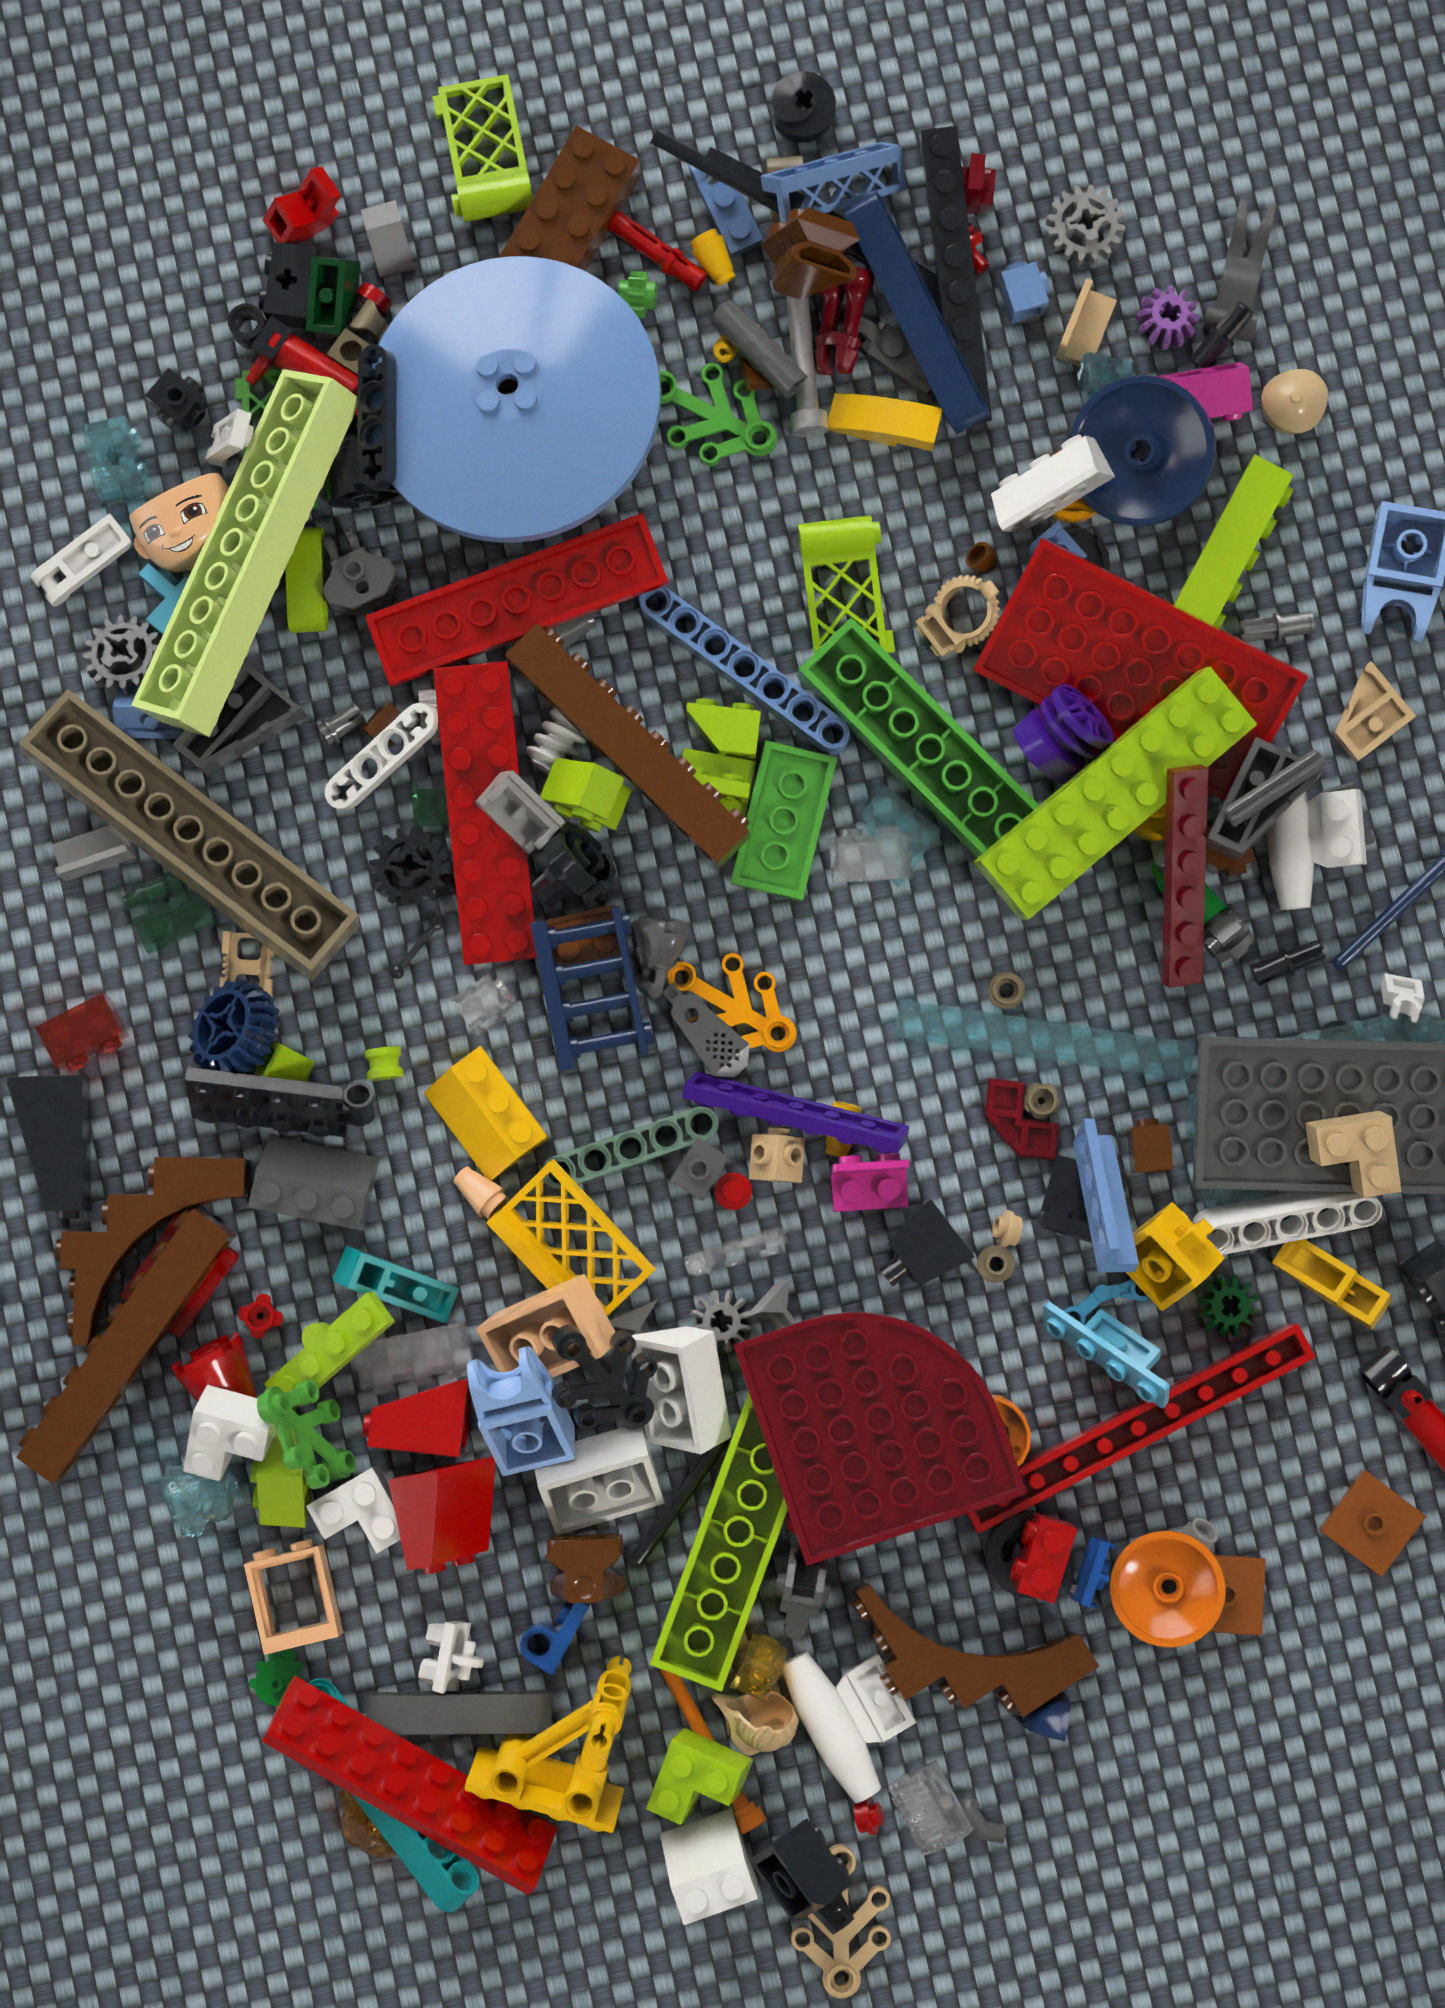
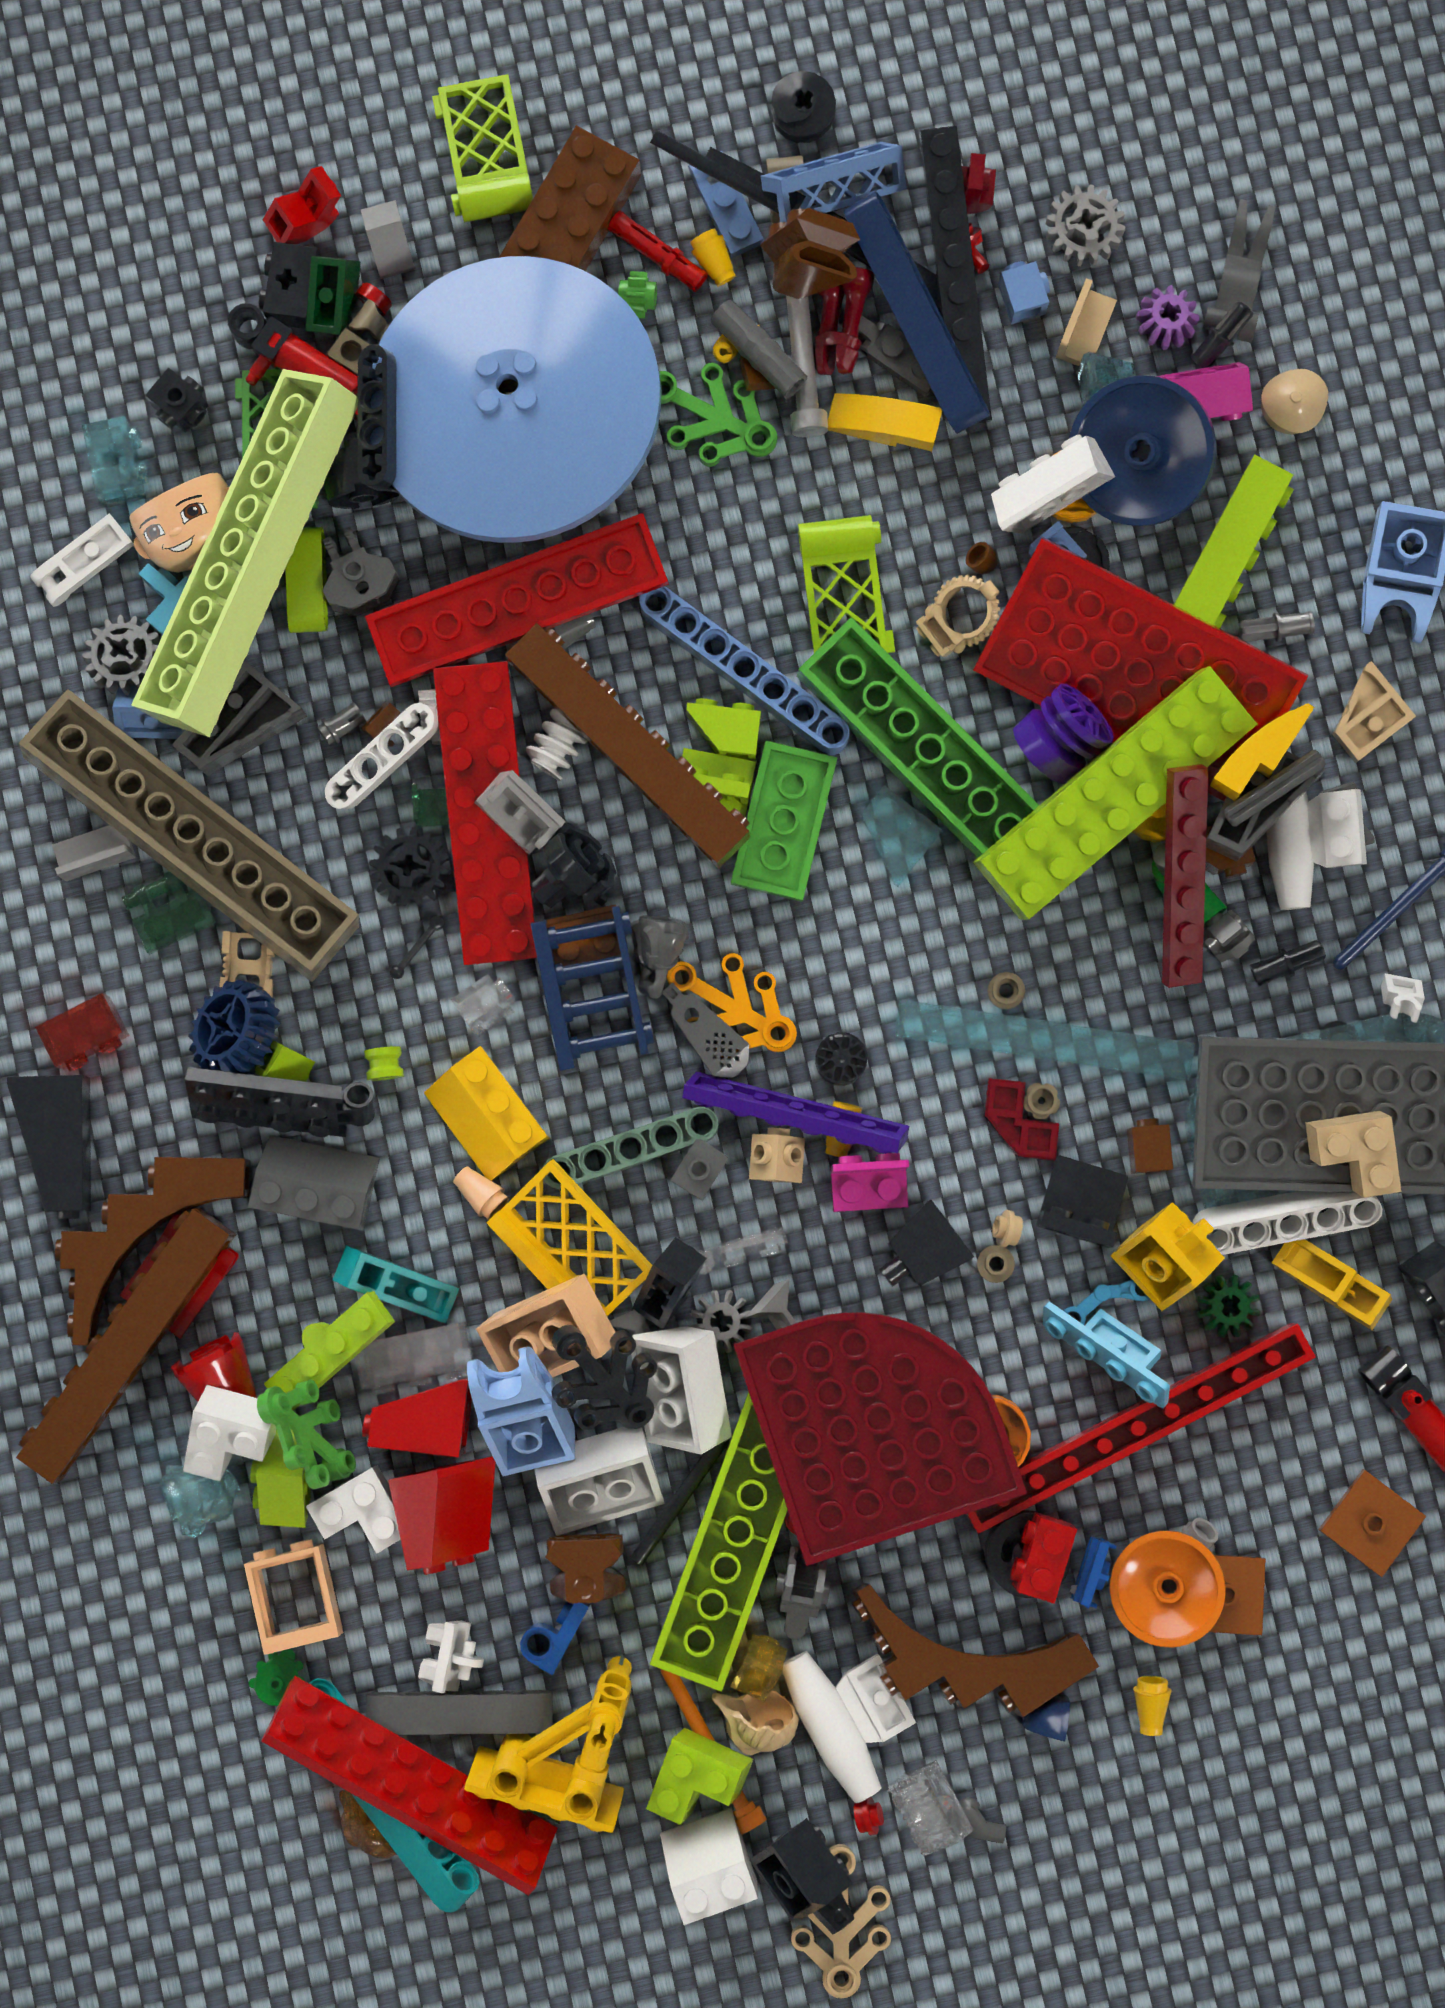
white plate [205,409,253,467] -> none
red plate [238,1294,283,1339] -> none
lime brick [540,758,632,833] -> none
red plate [715,1173,752,1210] -> none
clear brick [830,827,913,883] -> none
medium blue fence [1073,1119,1139,1272] -> none
none -> black brick [632,1237,707,1329]
none -> black wheel [815,1032,868,1086]
none -> yellow cone [1133,1676,1172,1736]
none -> yellow slope [1210,703,1314,801]

